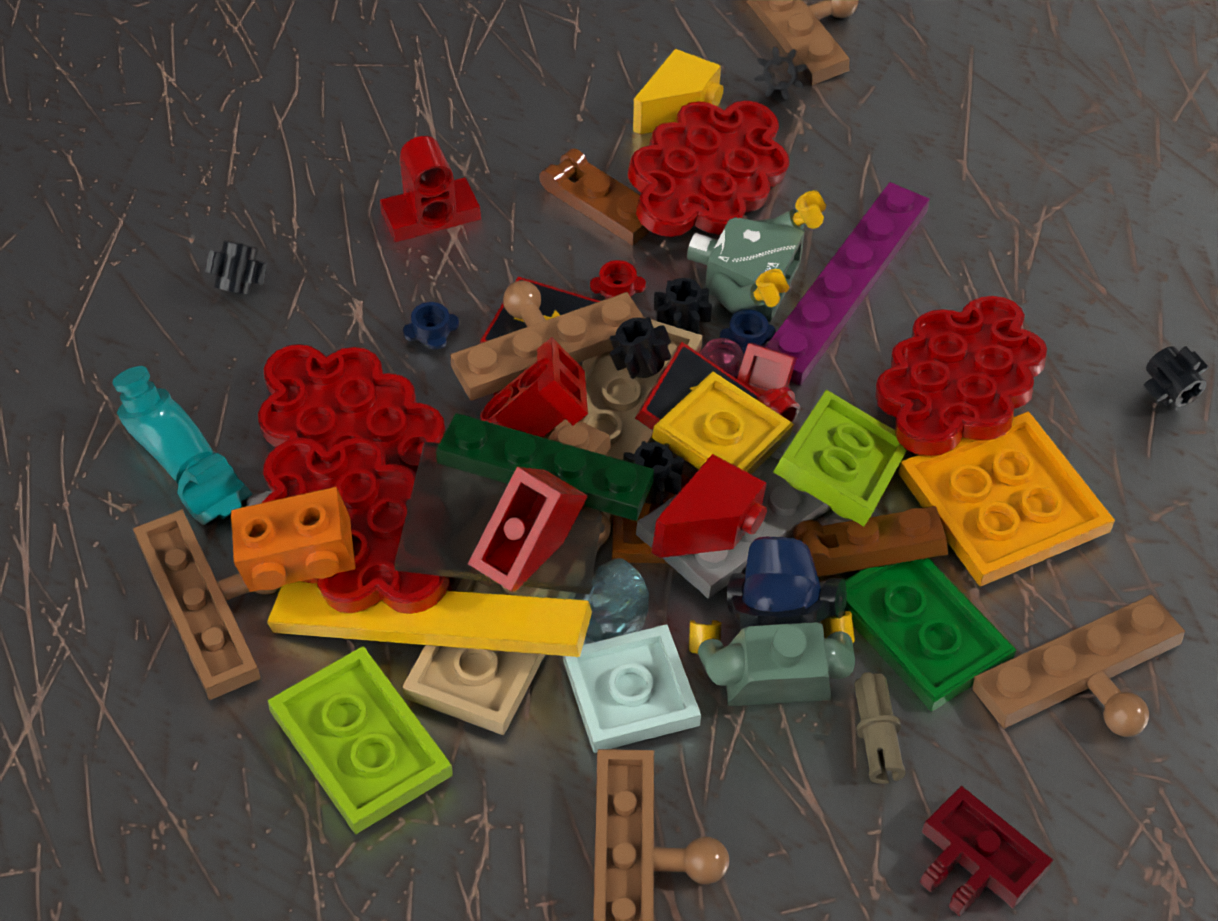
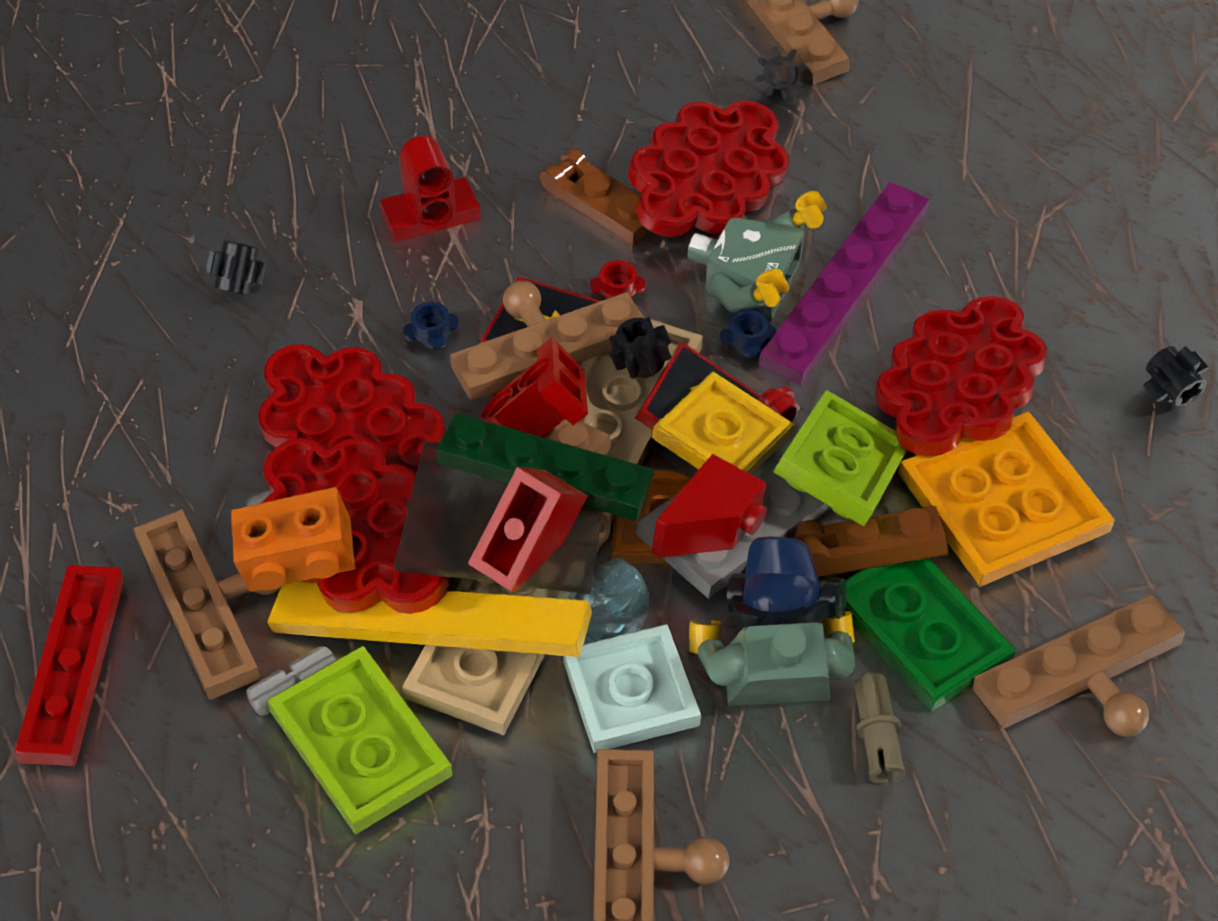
teal piece [112,366,253,525] -> none
black gear [623,441,684,506] -> none
yellow slope [633,49,724,135] -> none
black gear [654,278,712,334] -> none
clear pink plate [699,338,744,379] -> none
plate [737,343,798,396] -> none
dark red hinge [919,785,1054,917] -> none
none -> red plate [15,565,124,766]
none -> light grey piece [246,646,336,716]

